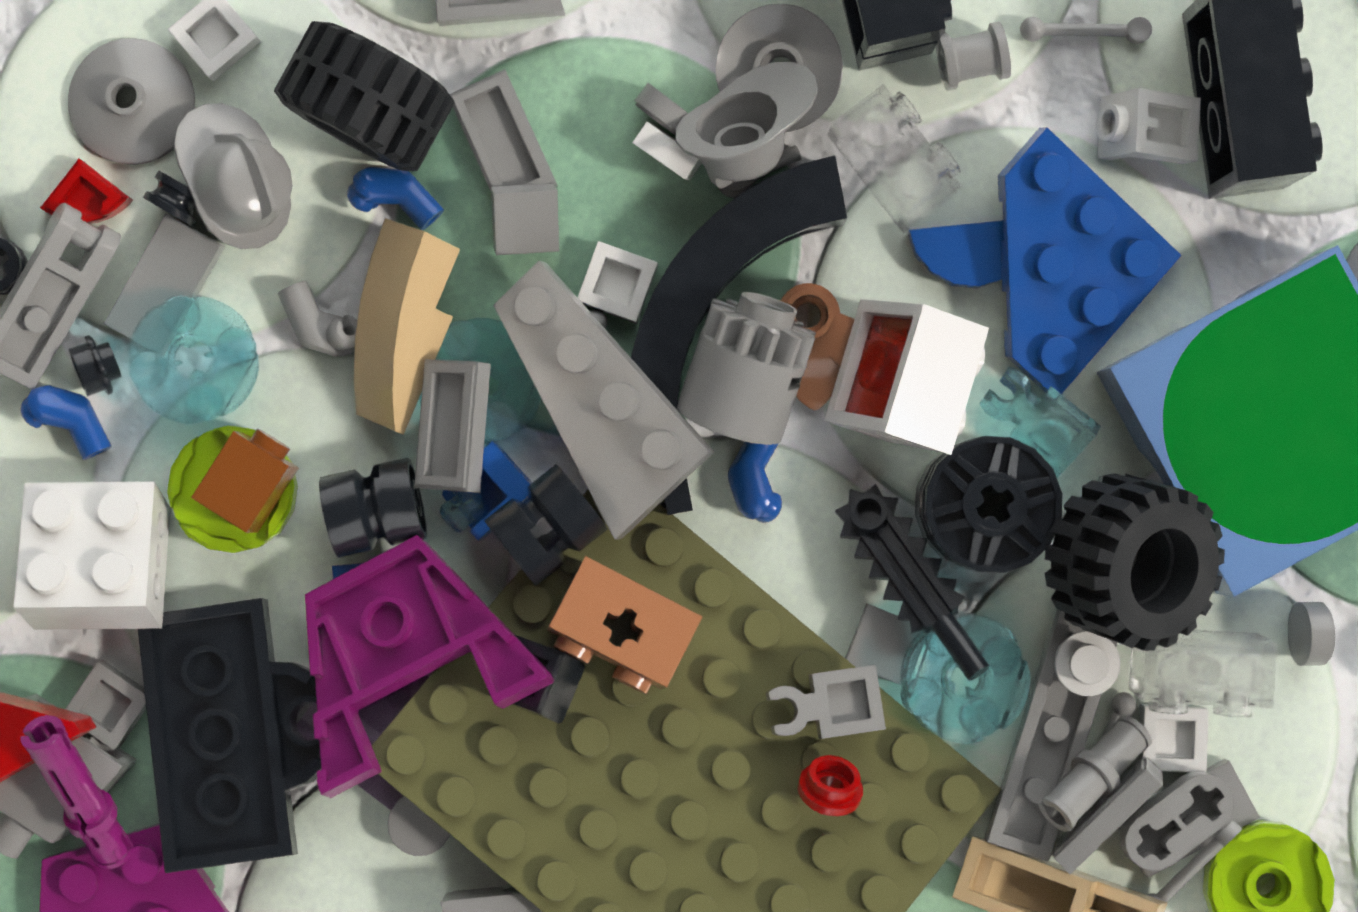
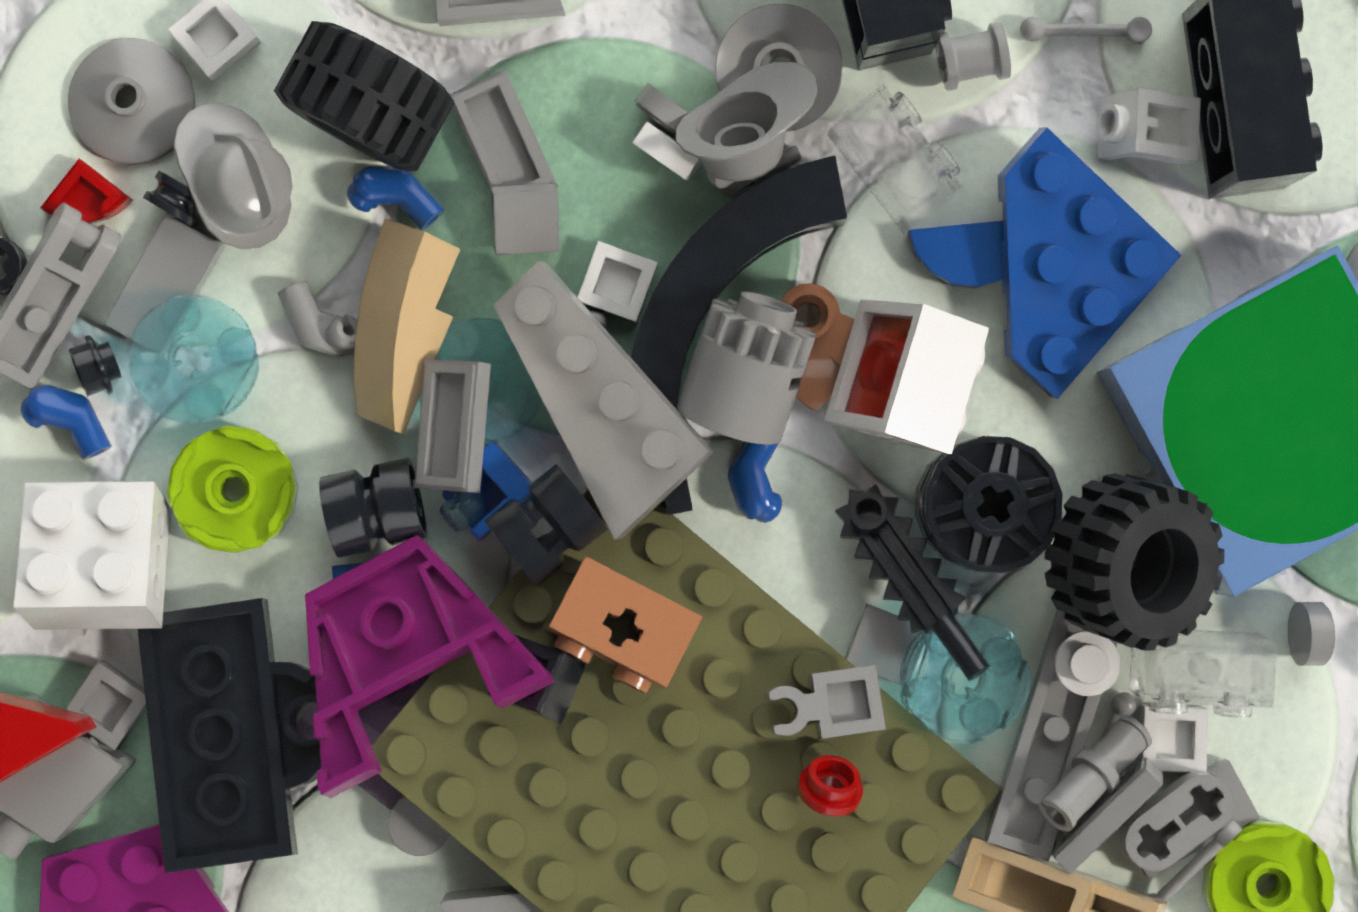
magenta pin [21,715,133,870] -> none
dark orange brick [191,428,299,533] -> none
clear light blue plate [979,366,1101,478] -> none

